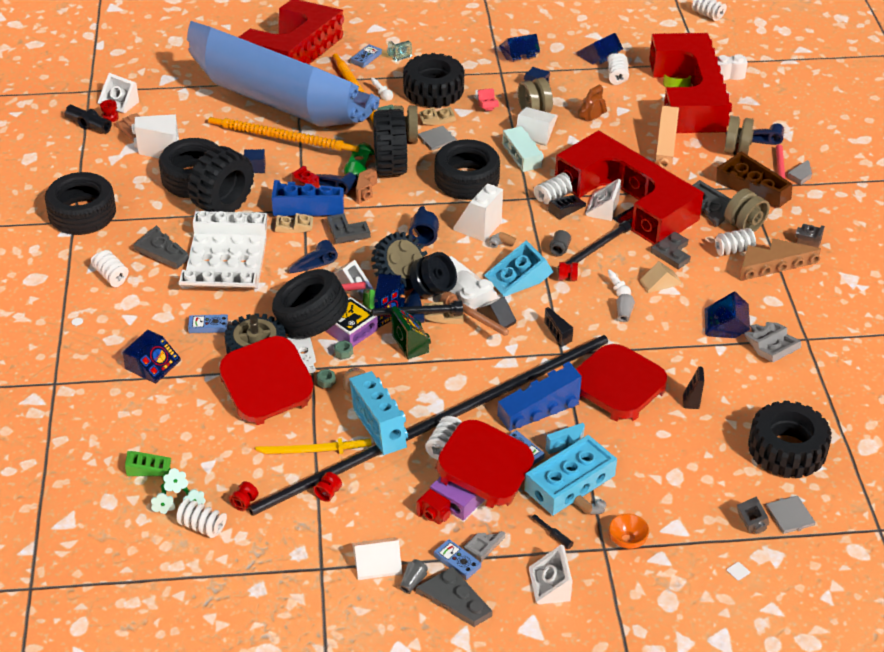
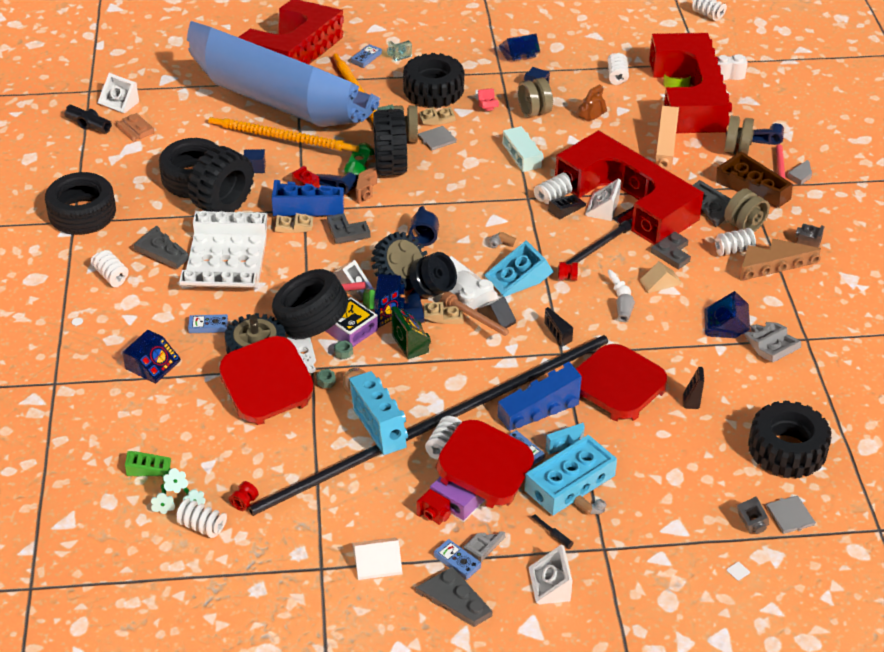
red wheel [100,100,119,122] -> none
white slope [132,114,179,158] -> none
yellow sword [255,438,372,454] -> none
dark blue piece [288,240,338,273] -> none
red wheel [313,472,342,502] -> none
white bar [371,77,393,101] -> none
black piece [371,300,463,316] -> none
dark grey cone [399,559,428,594] -> none
black tyre [435,139,500,200] -> none
white slope [453,183,503,242] -> none
white slope [516,107,557,146] -> none
dark grey brick [550,230,571,256] -> none
clear blue slope [576,33,623,65] -> none
orange piece [609,513,649,549] -> none

